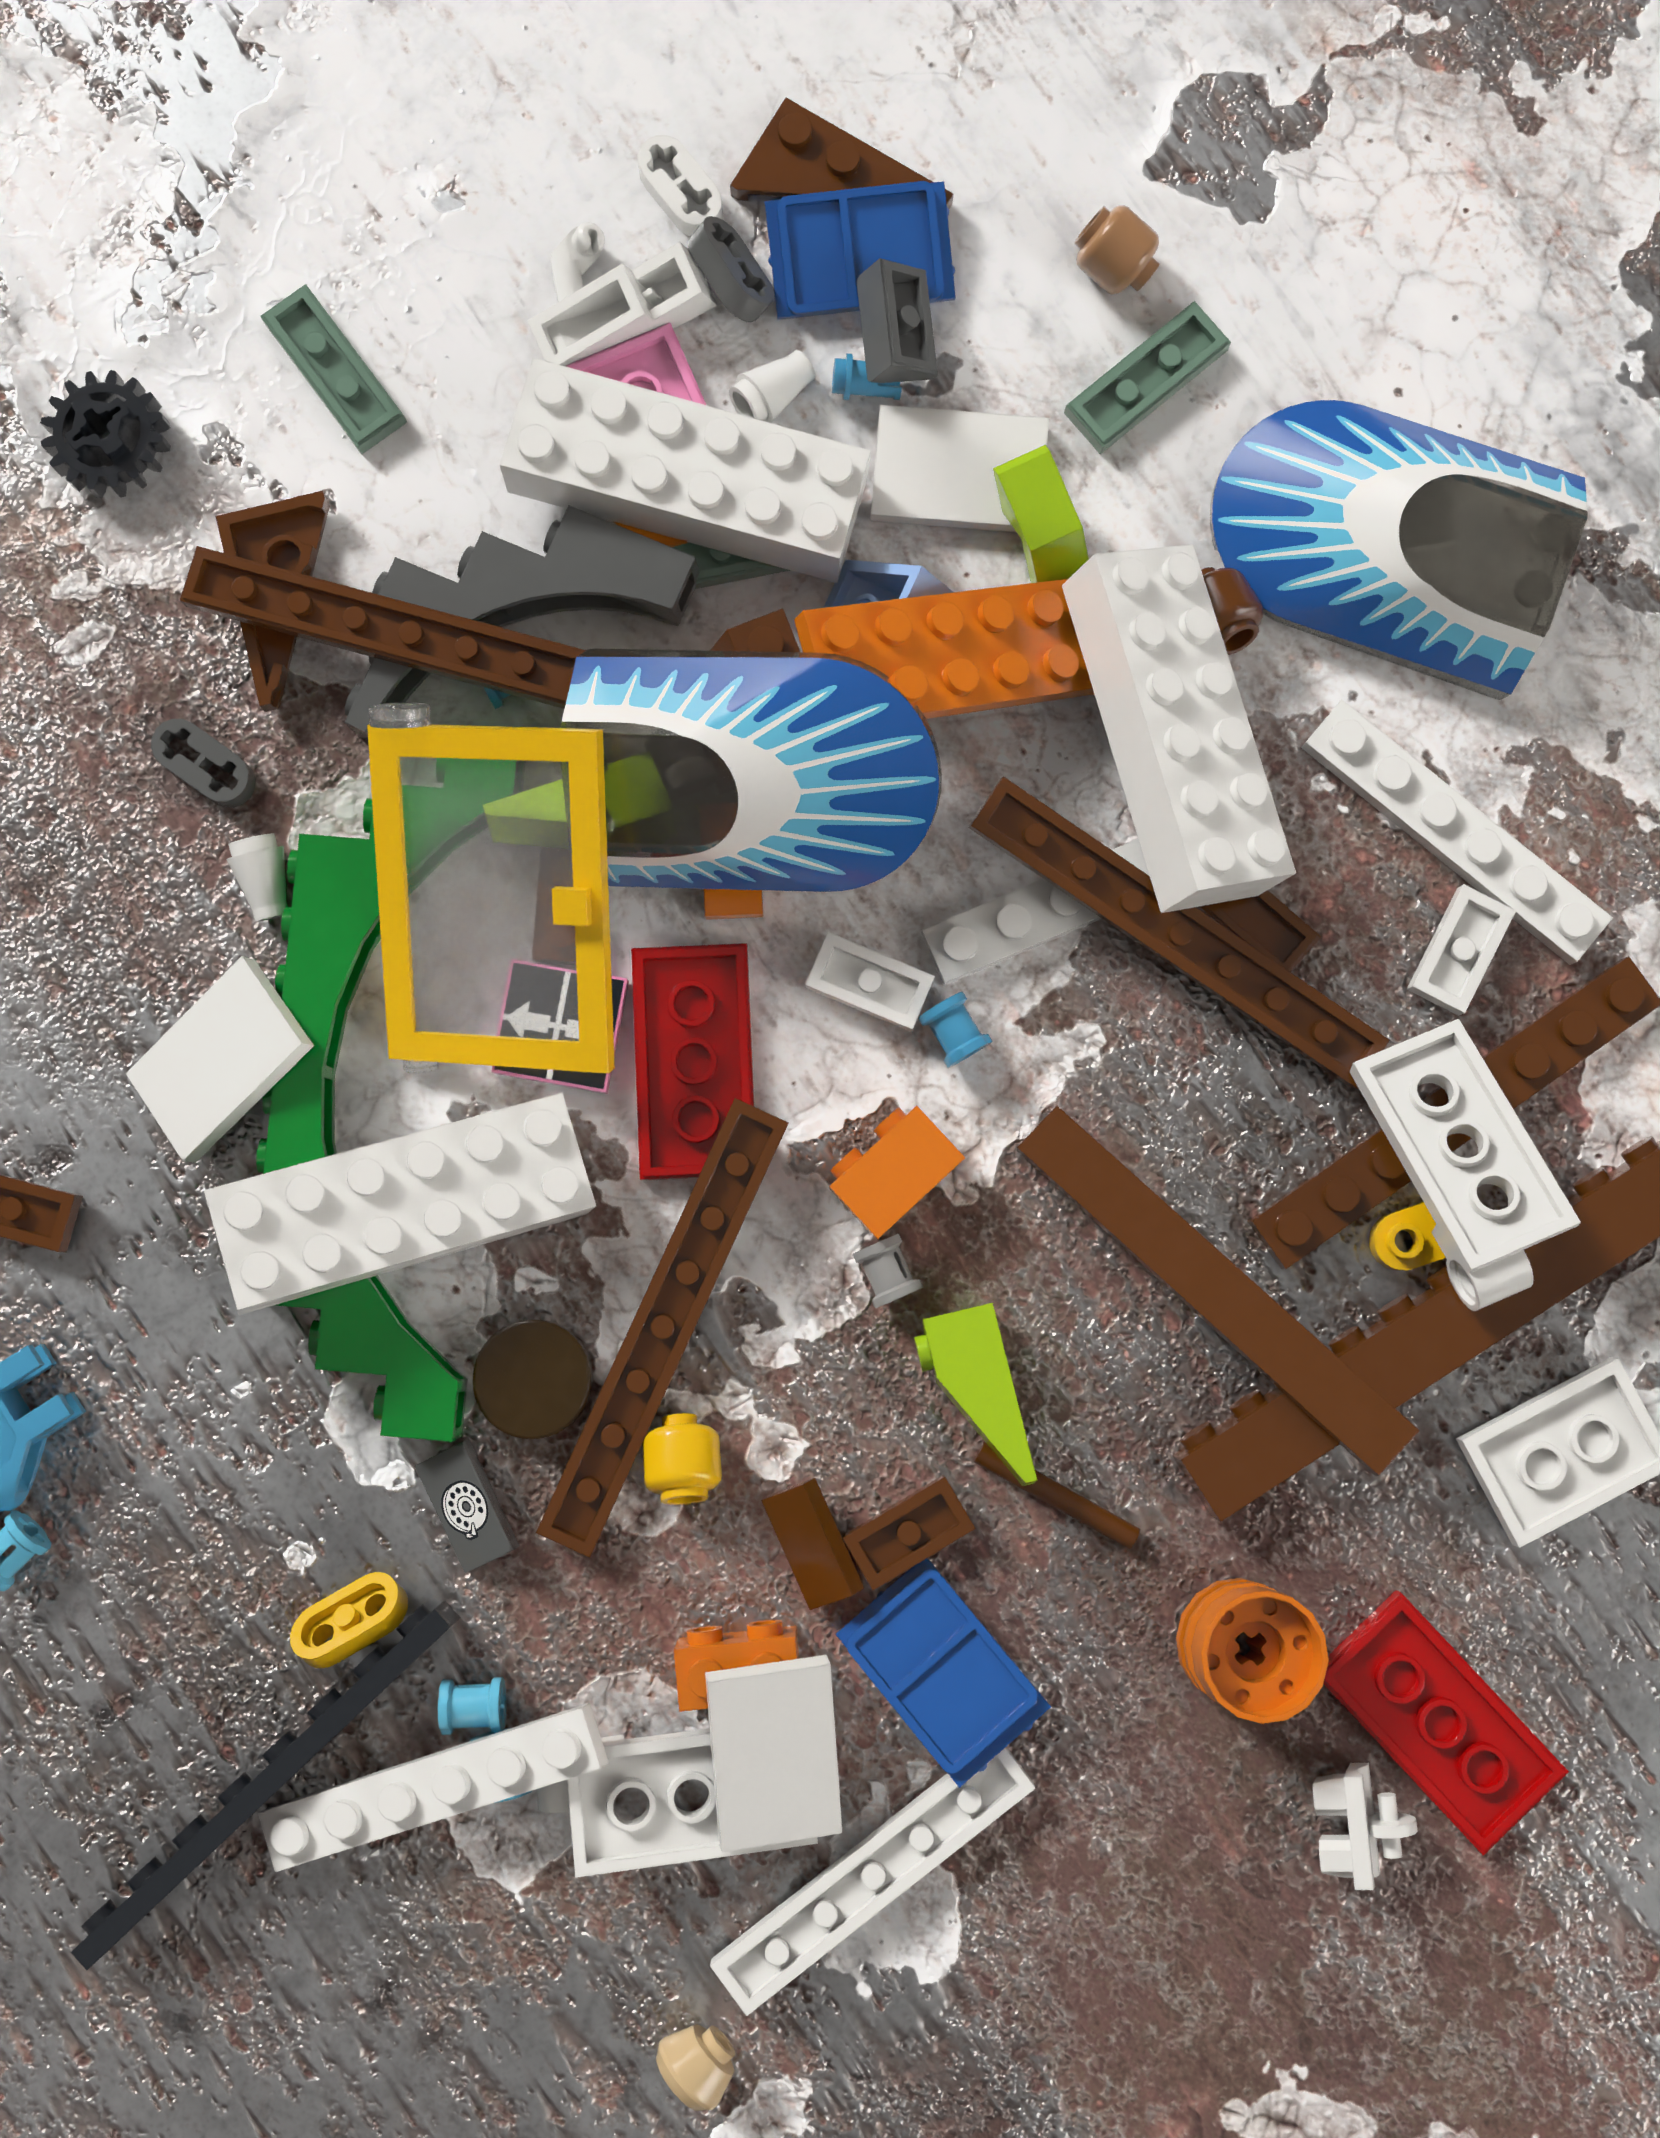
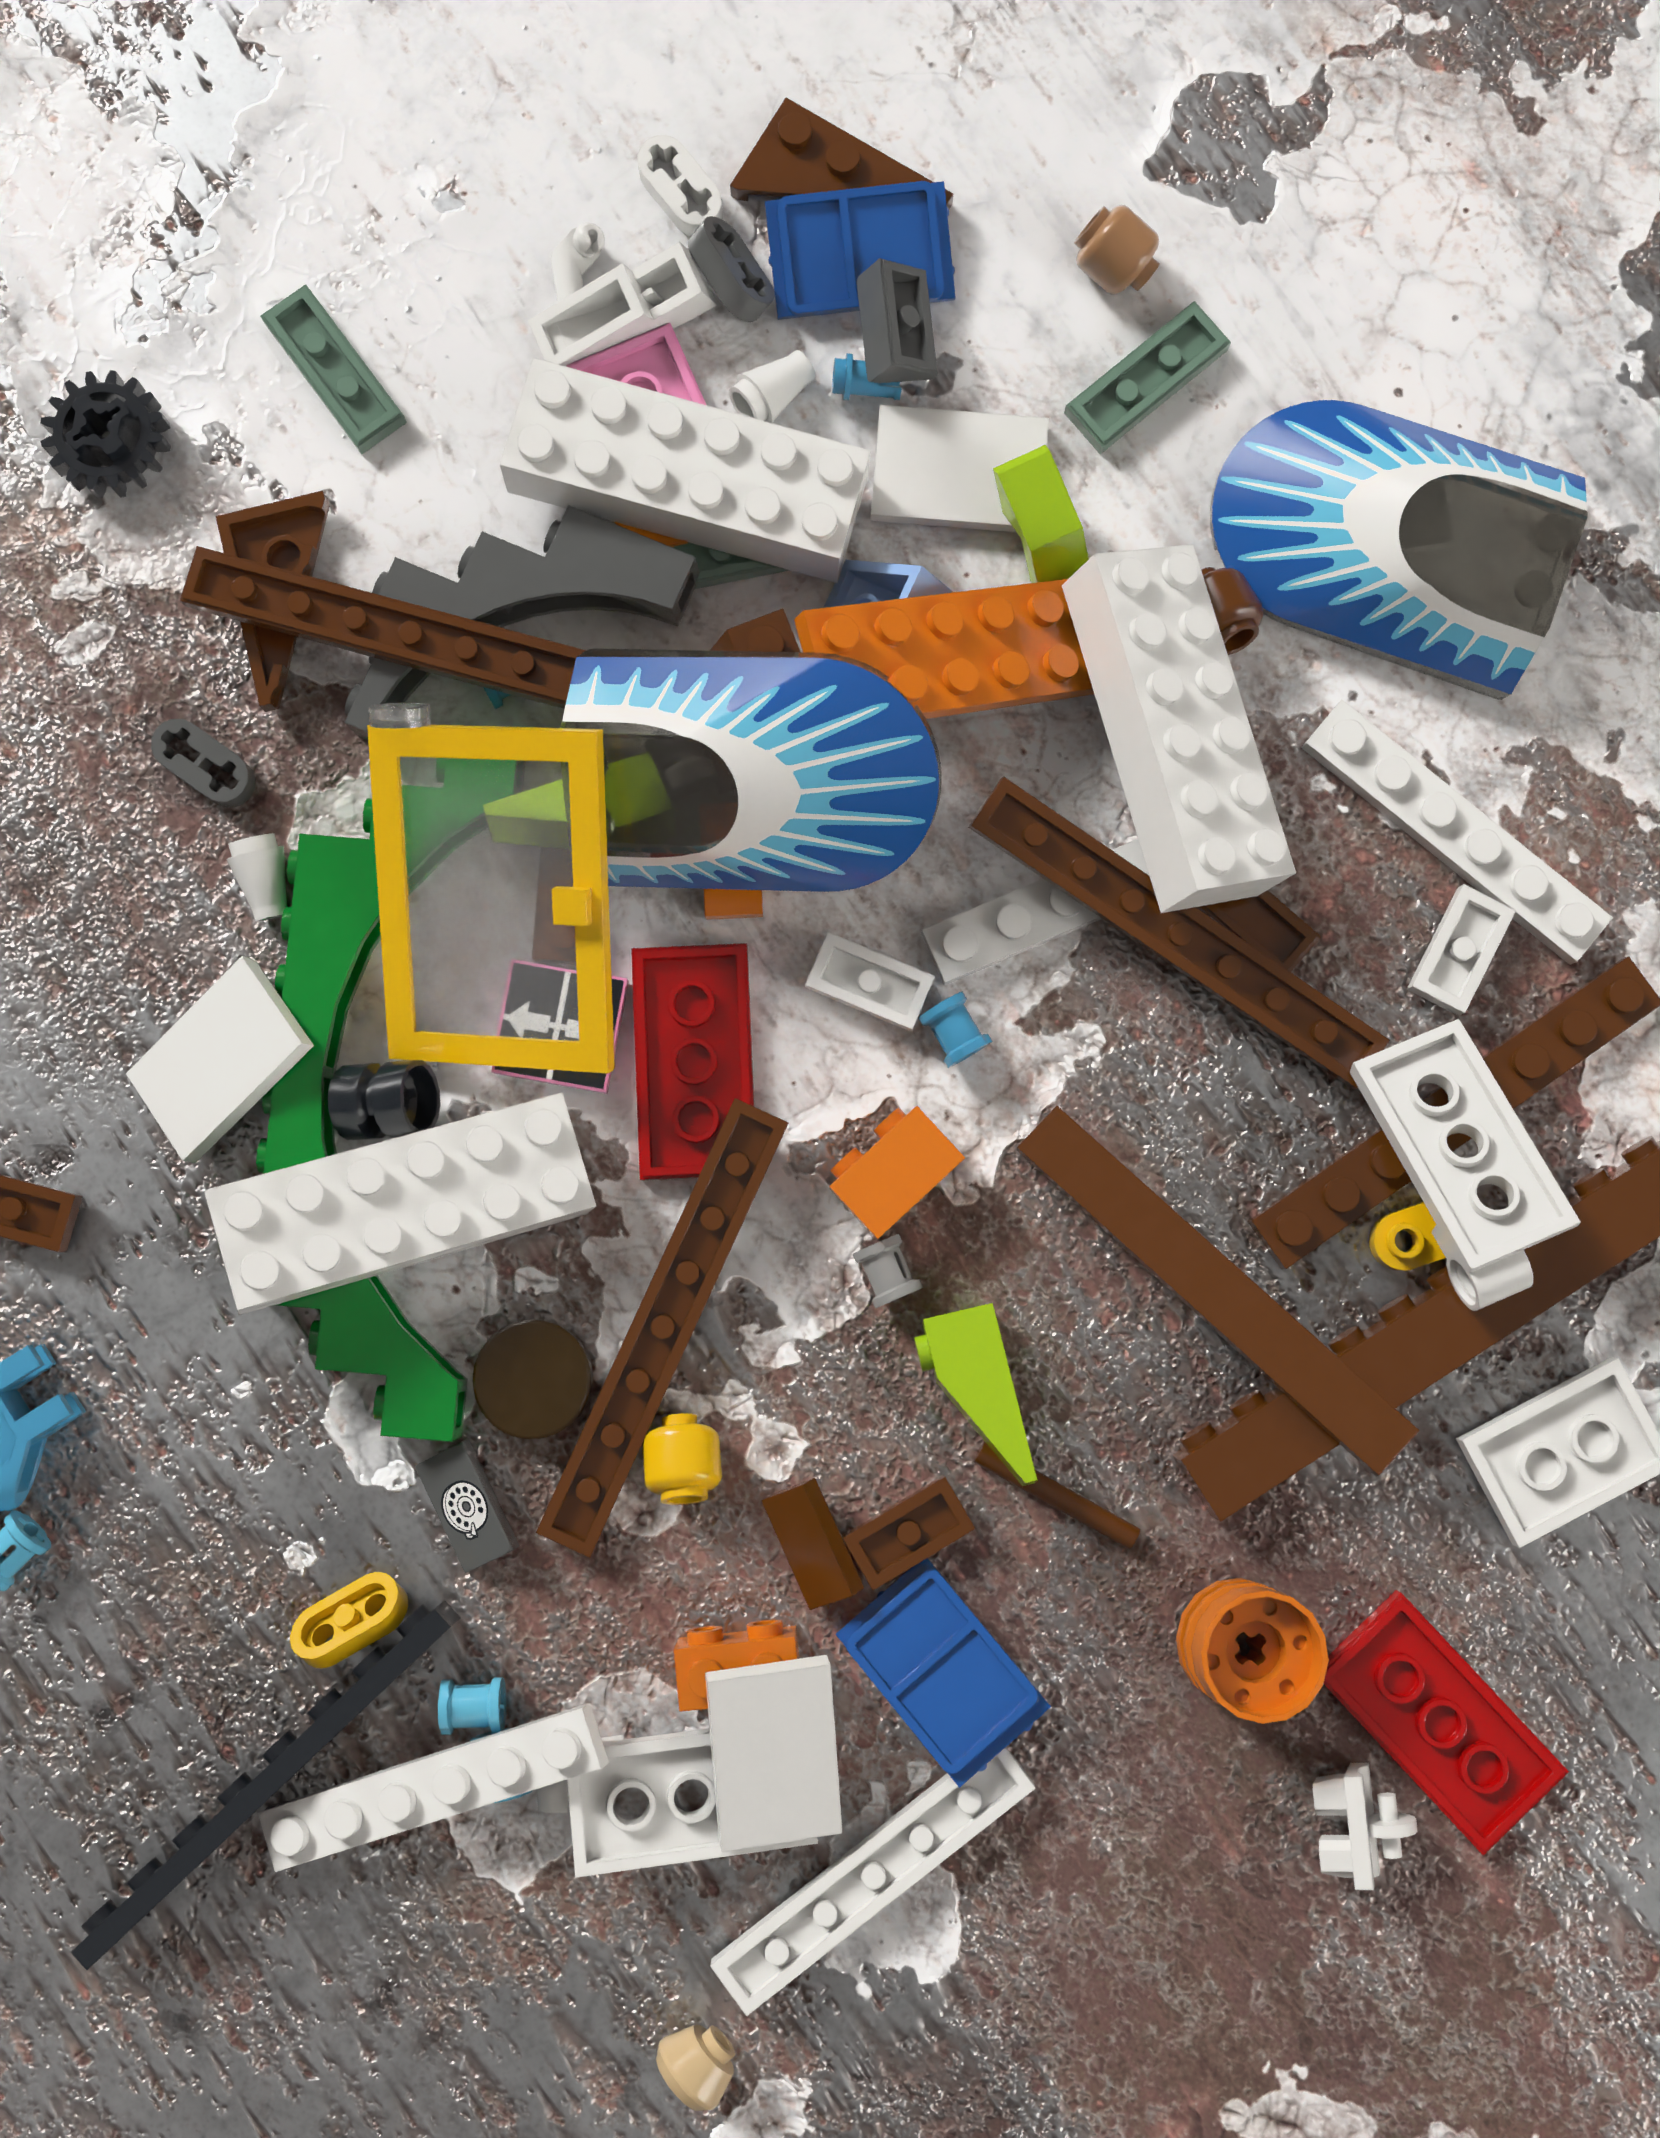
none -> black wheel [328,1060,441,1140]

